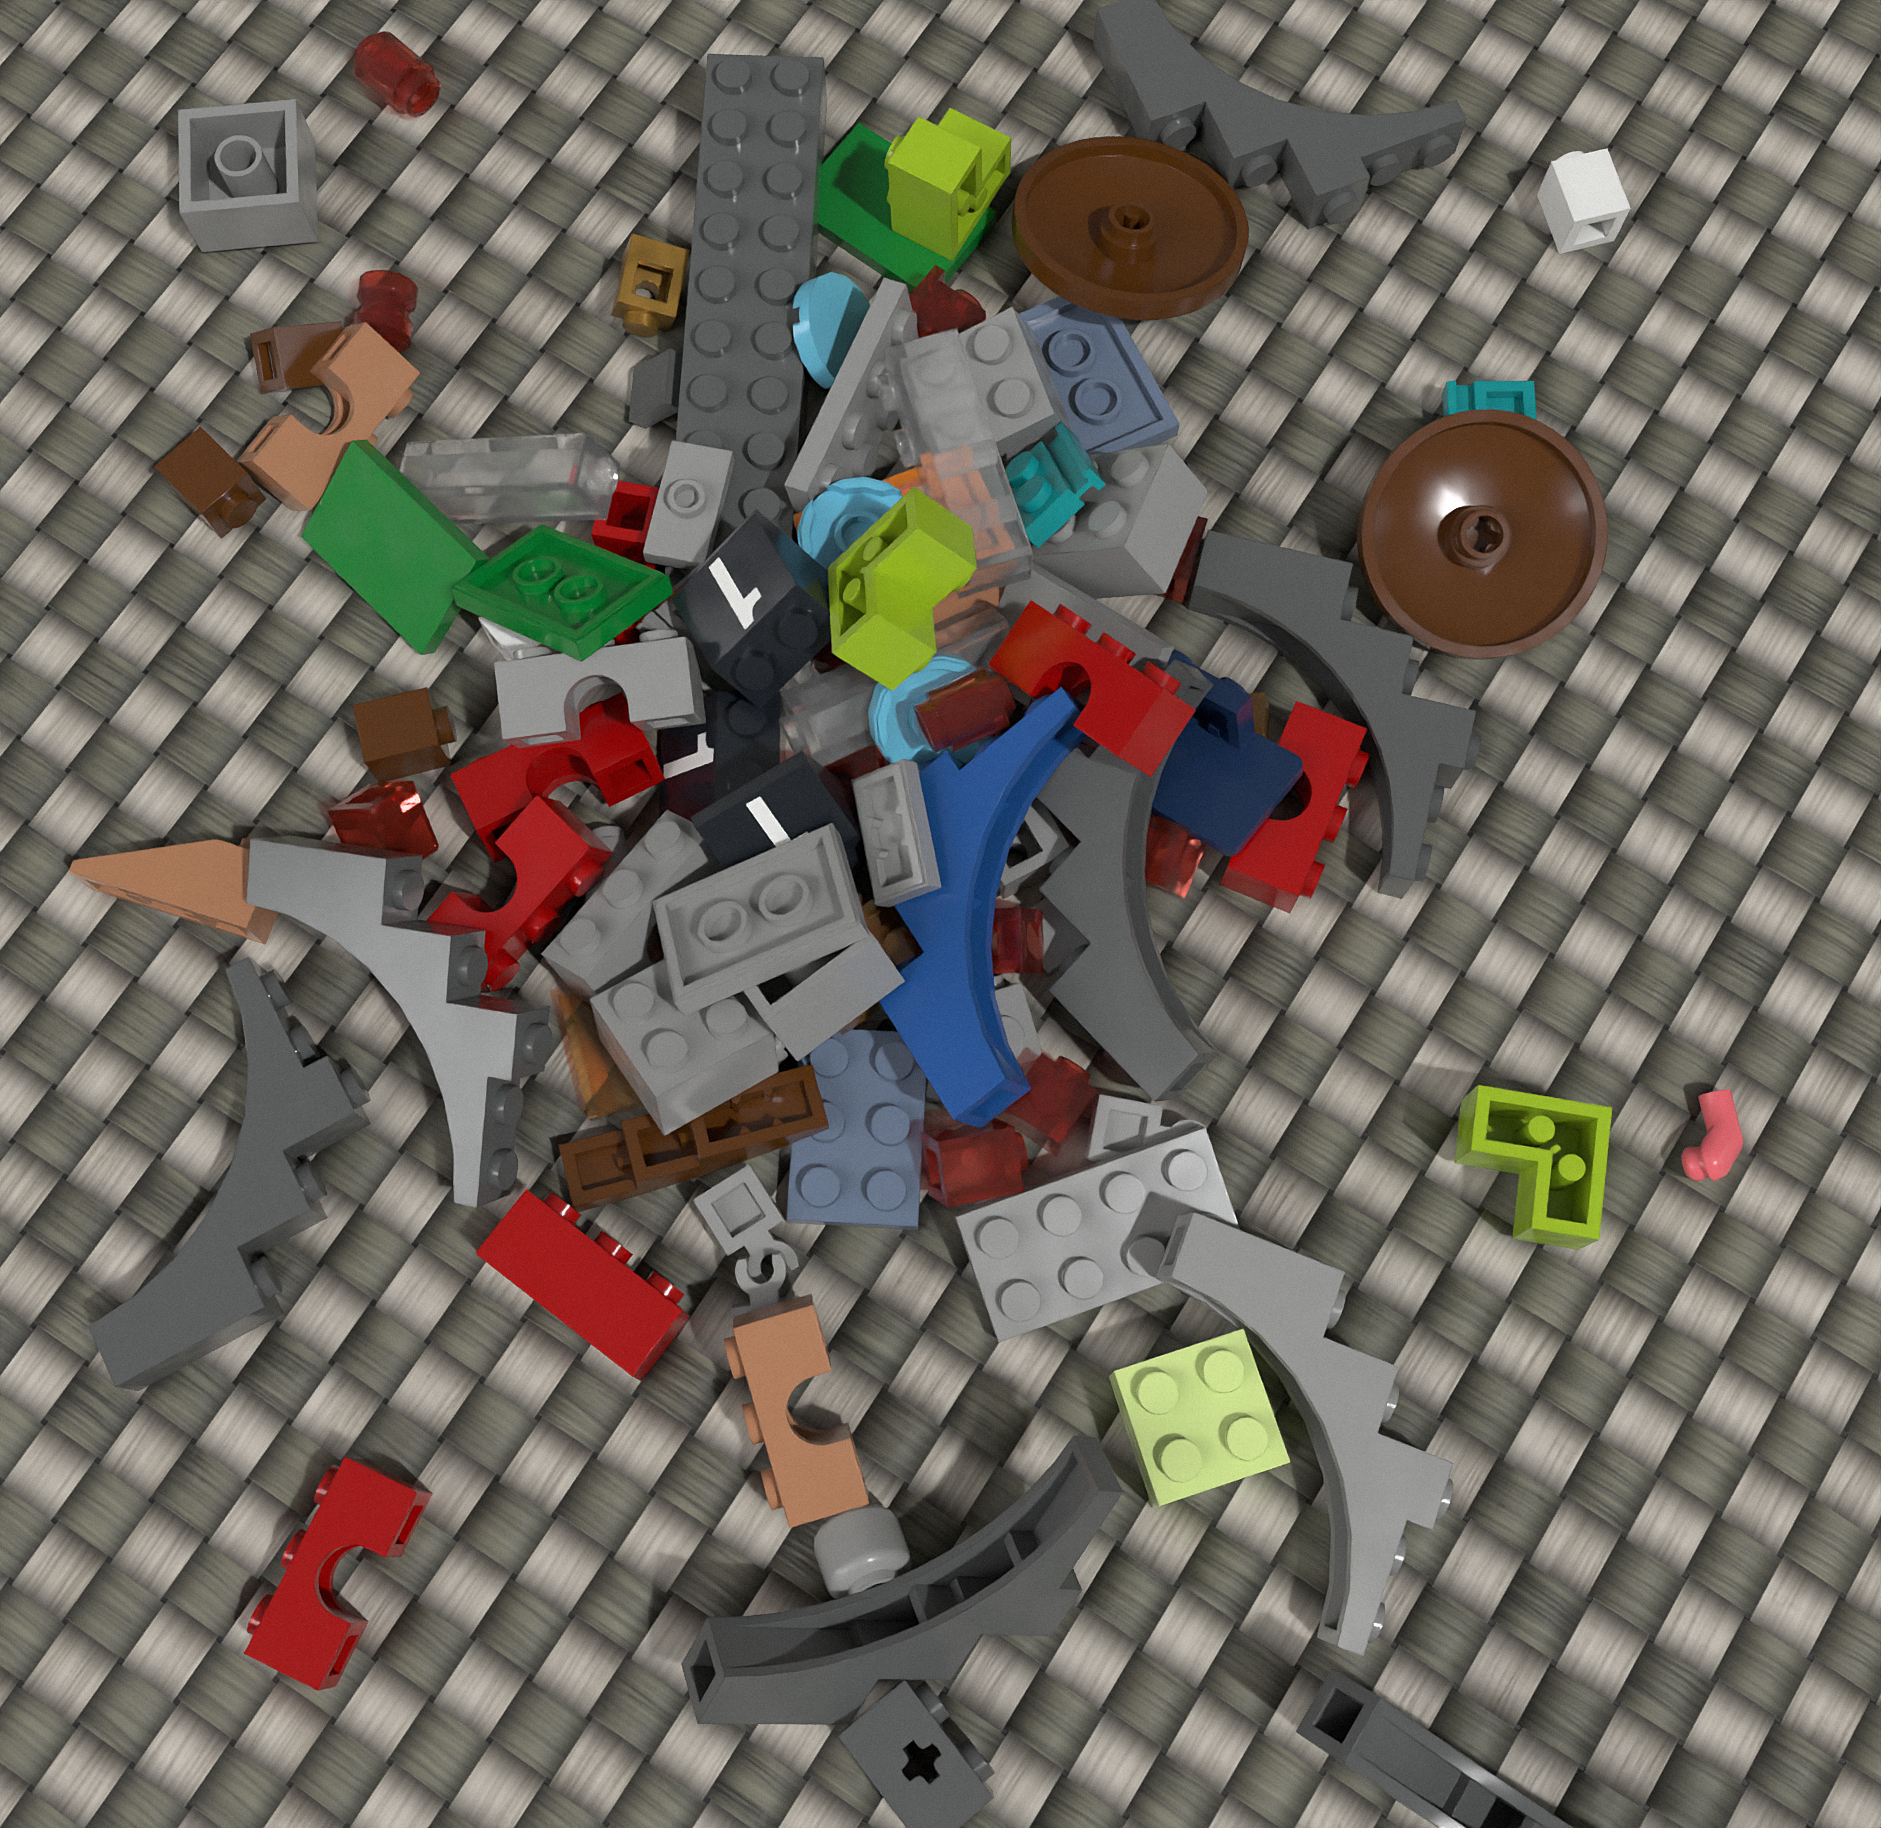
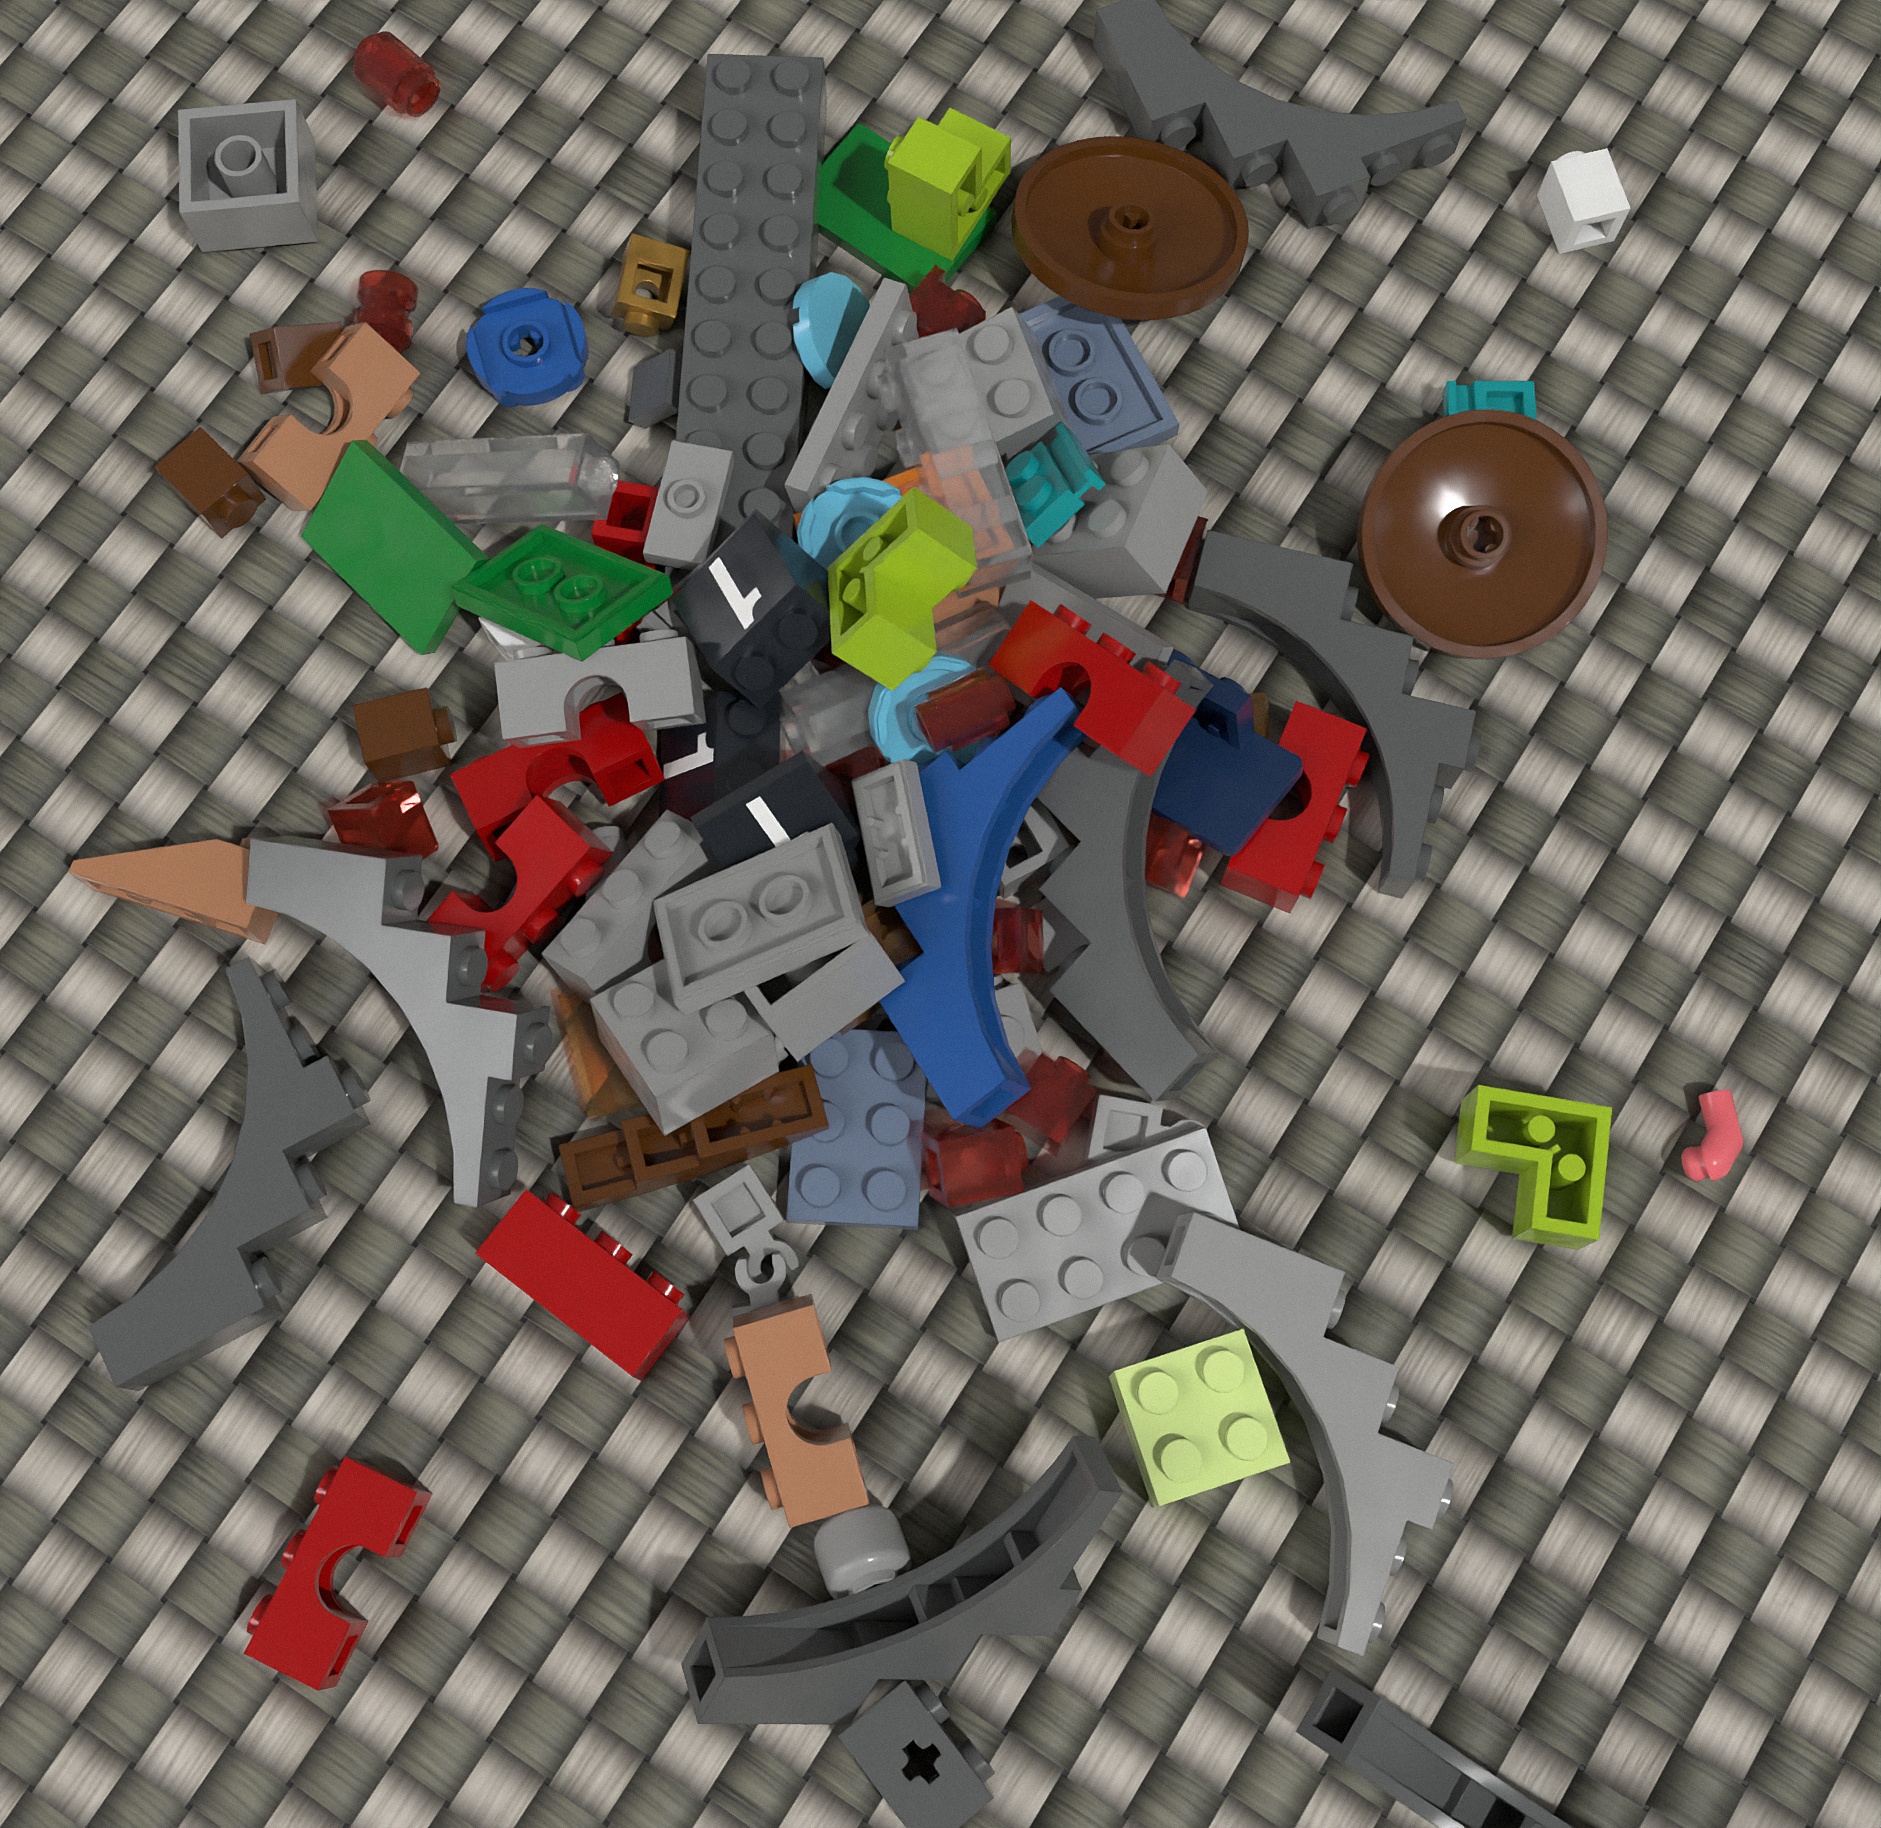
none -> blue plate [466,288,589,407]

